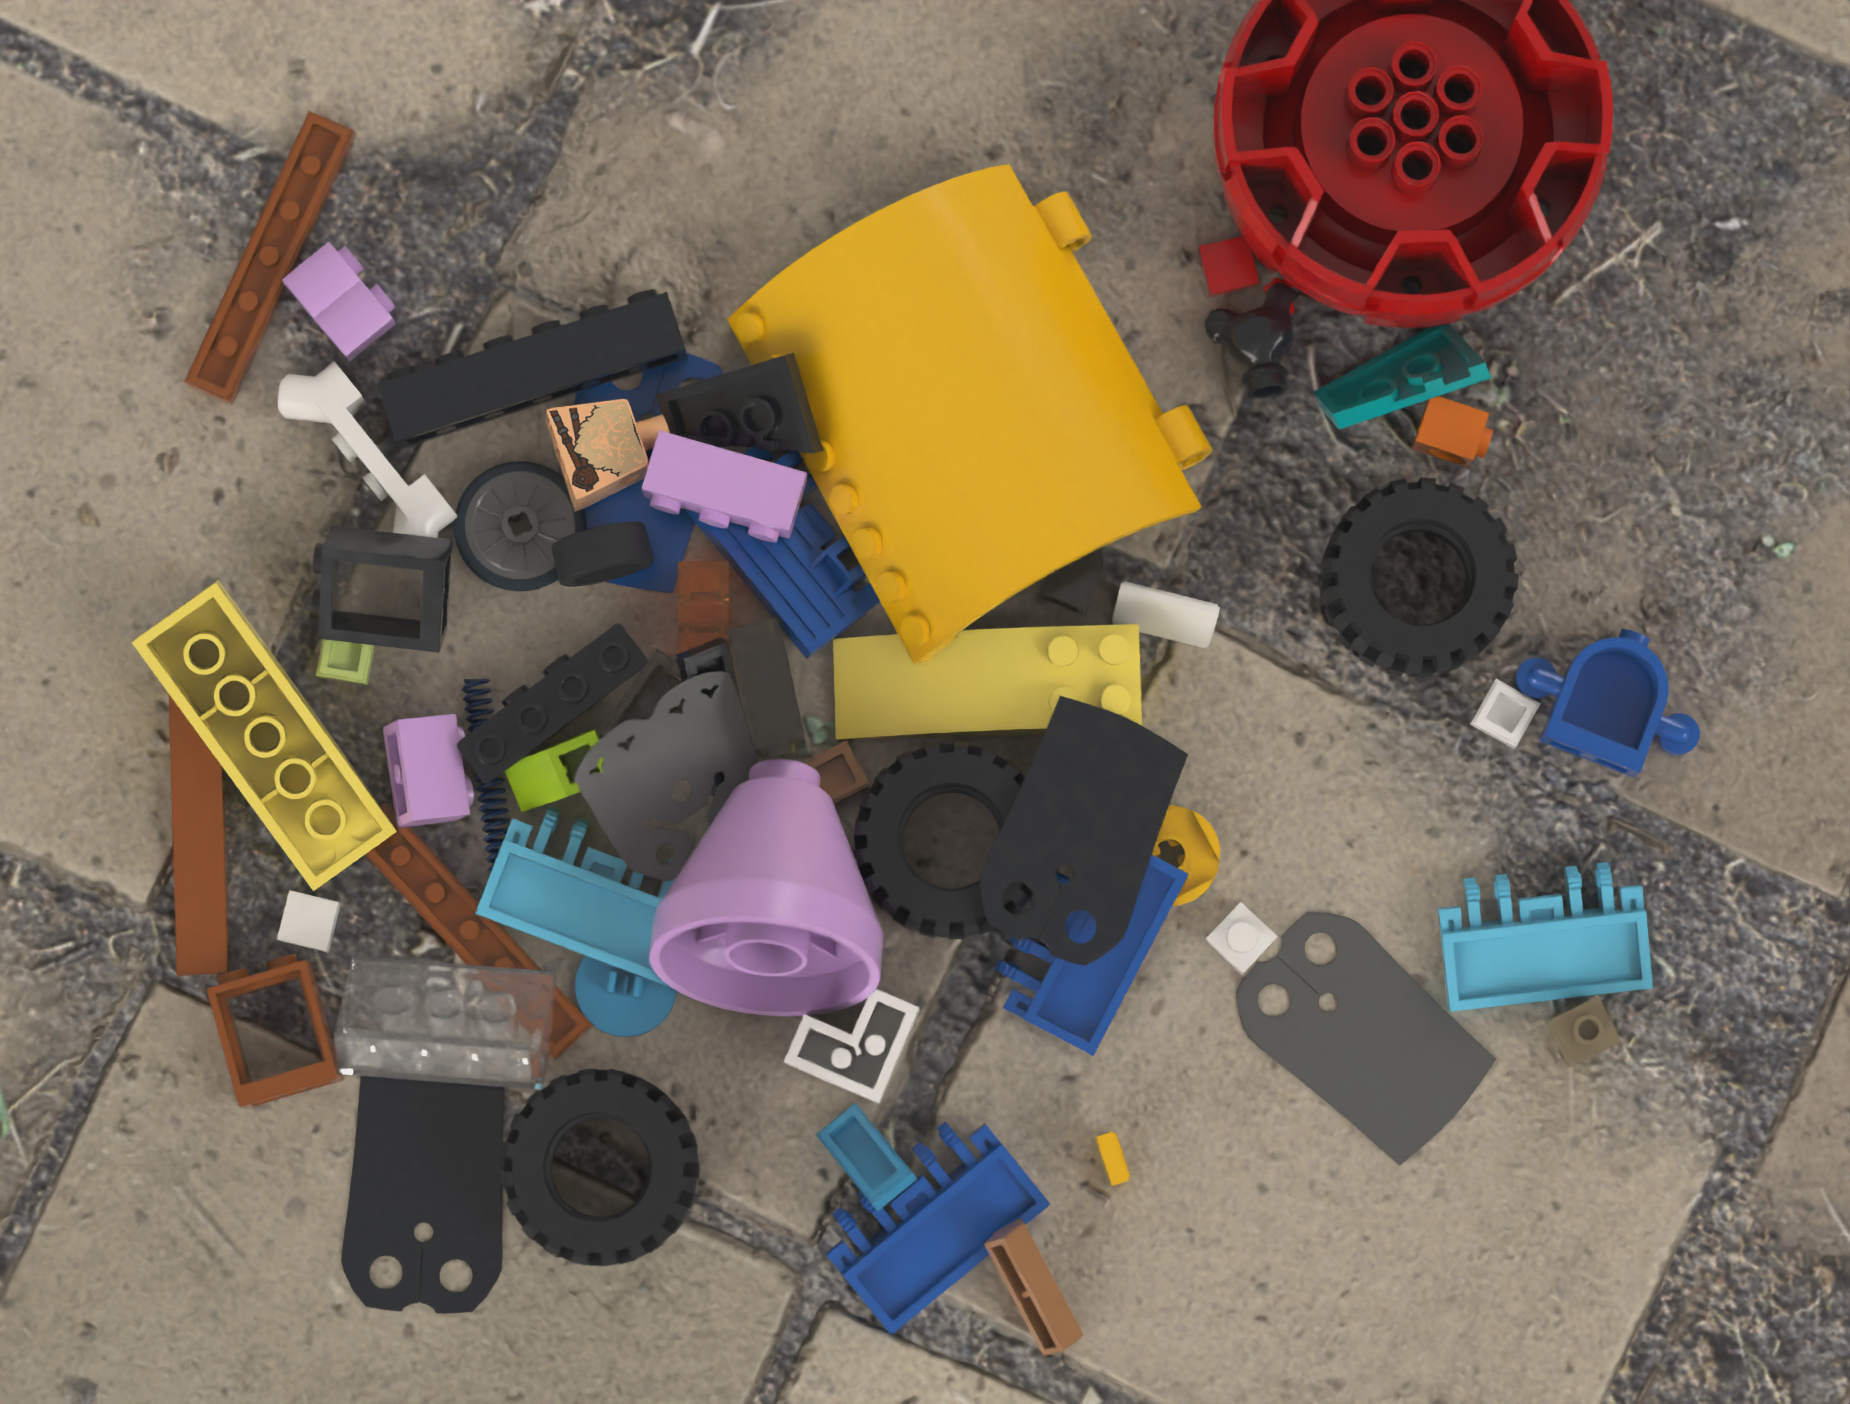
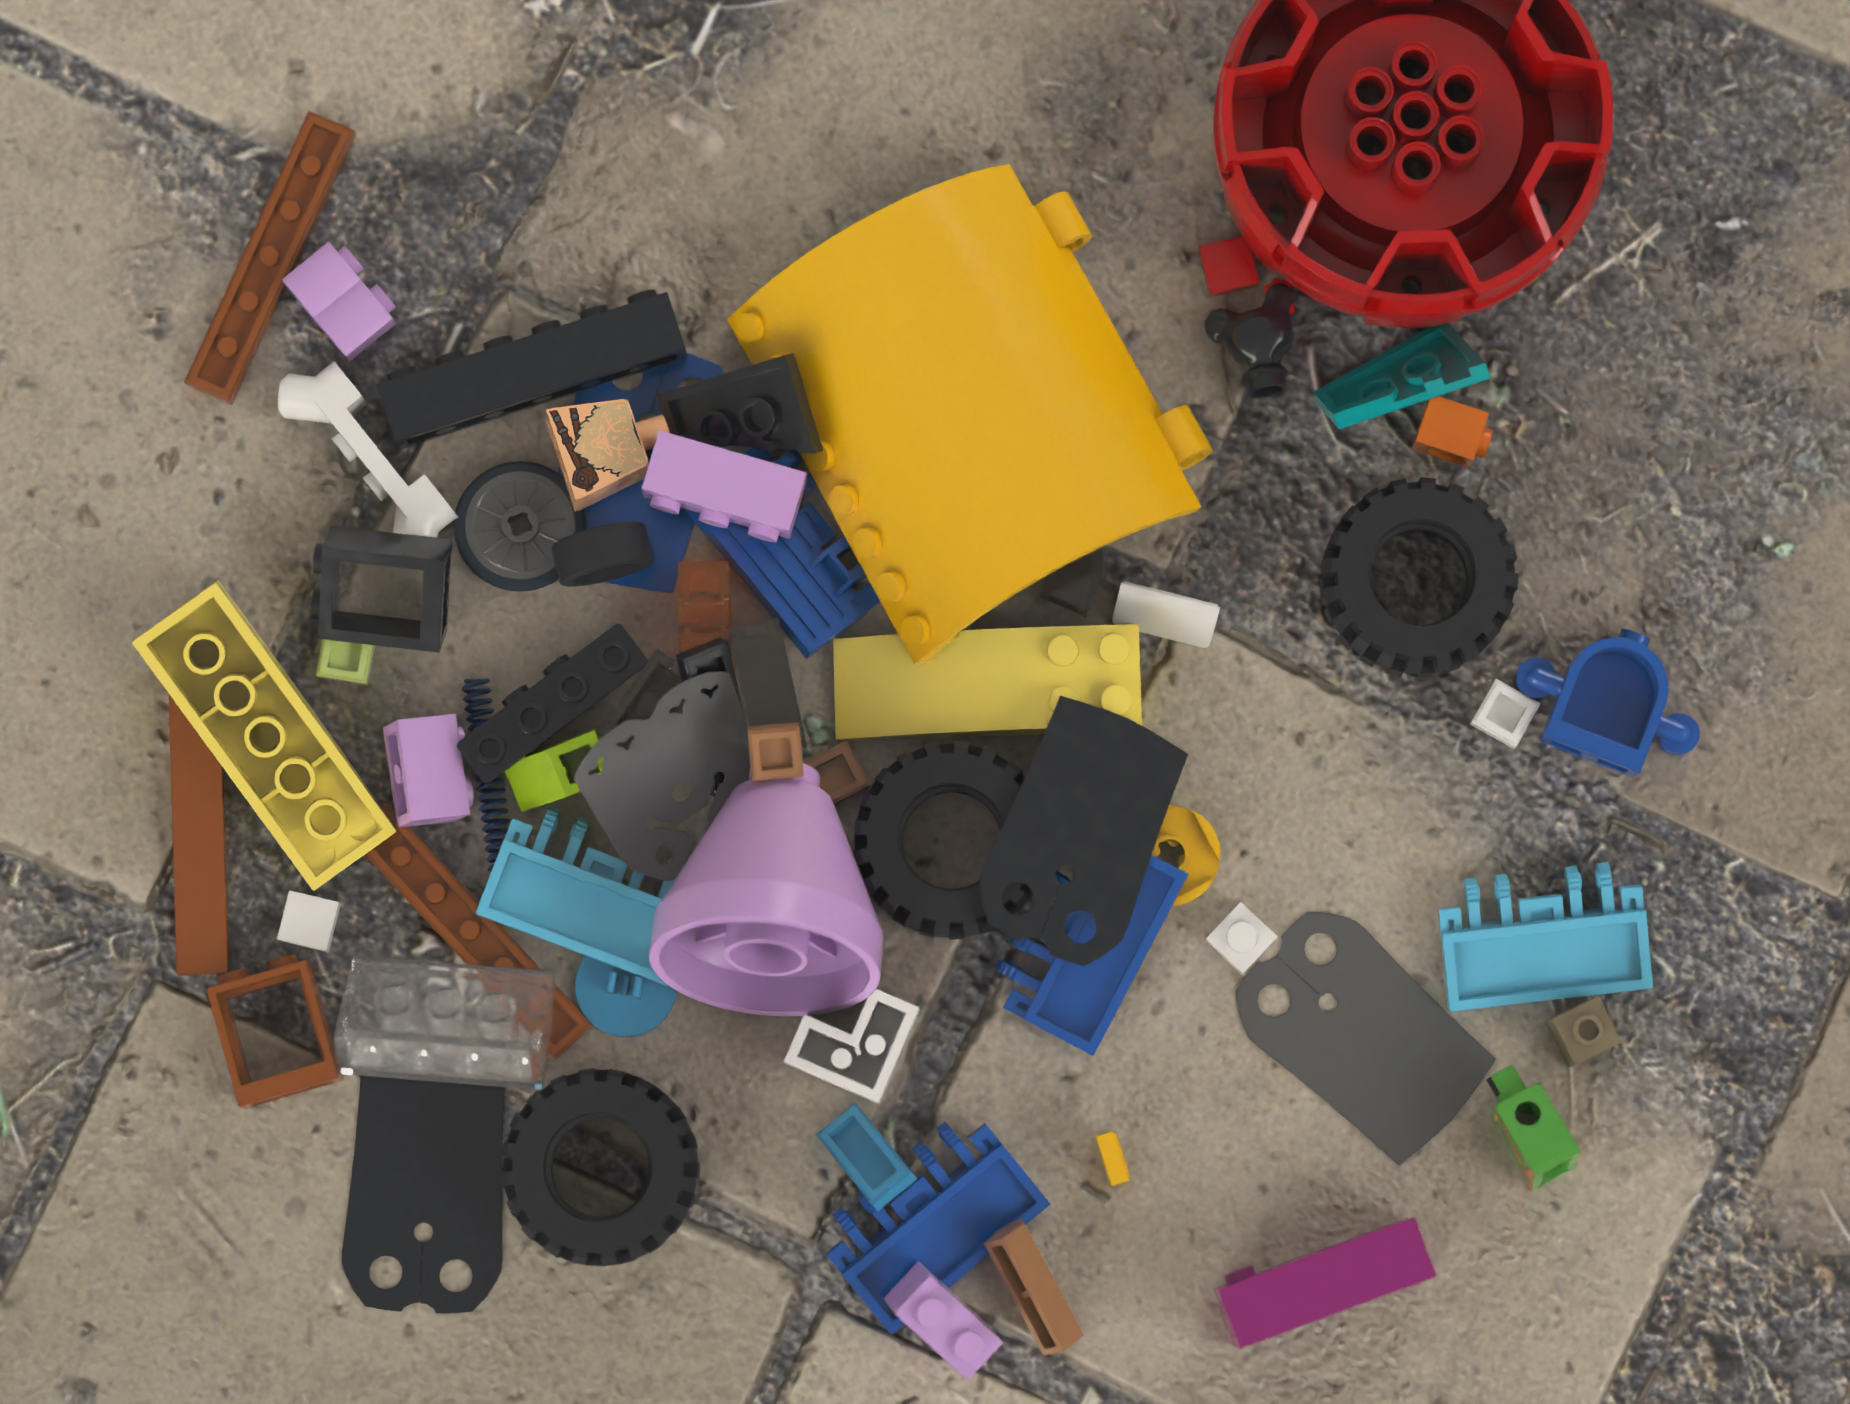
none -> medium nougat tile [747,722,804,781]
none -> lavender brick [883,1261,1003,1381]
none -> magenta brick [1213,1217,1437,1349]
none -> bright green torso [1486,1065,1581,1191]

